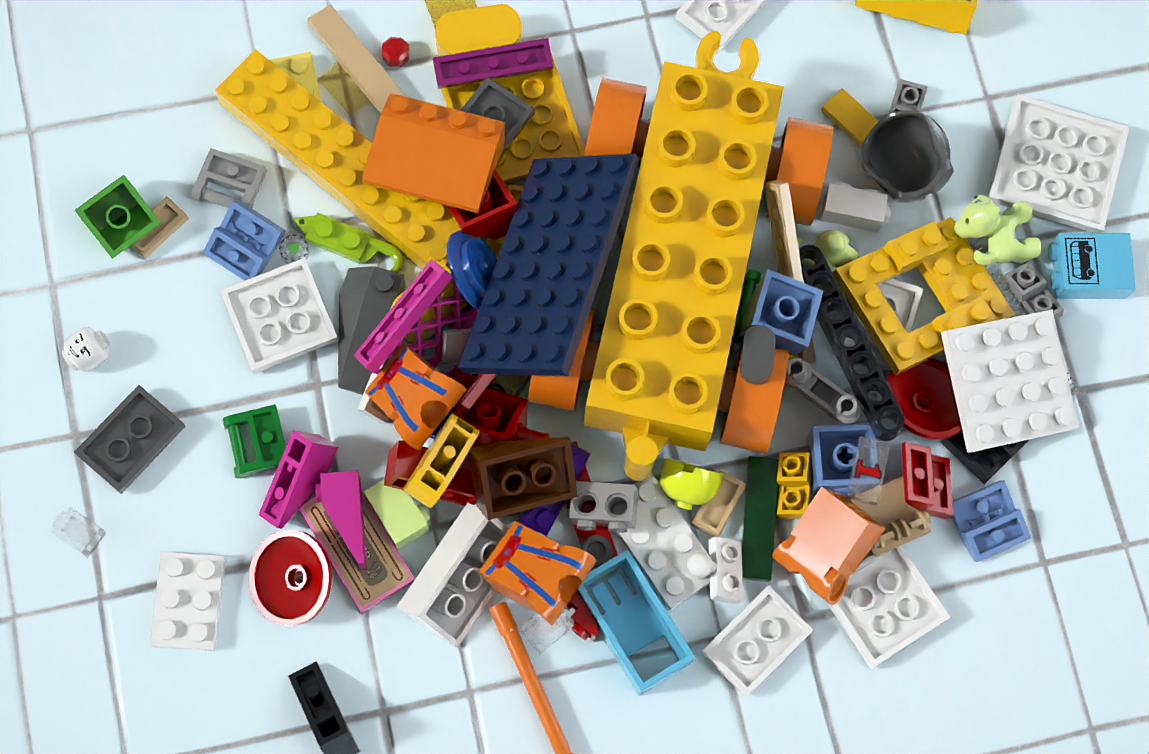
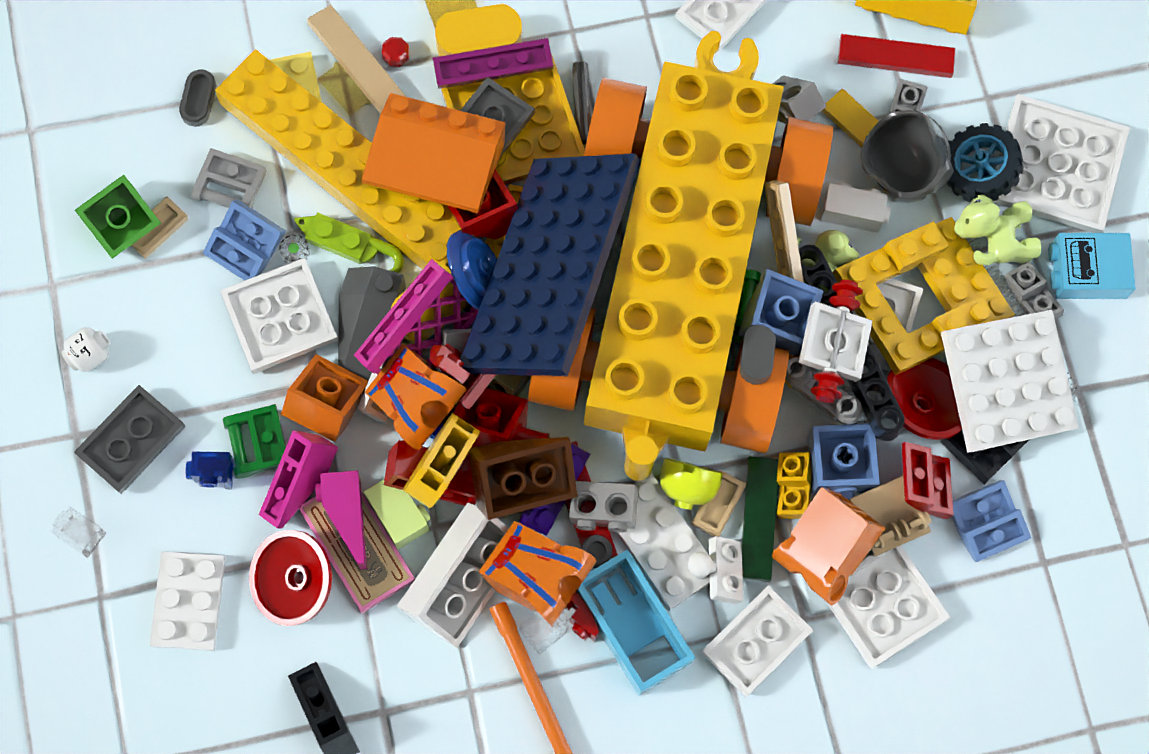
clear tile [846,436,891,505] -> none
none -> dark grey tile [179,69,216,127]
none -> clear blue brick [185,451,234,490]
none -> orange slope [281,354,368,442]
none -> slope [430,344,470,384]
none -> dark grey axle [572,61,591,144]
none -> light grey brick [772,75,827,124]
none -> white plate [799,279,872,403]
none -> red tile [837,34,955,78]
none -> black wheel [947,123,1023,202]

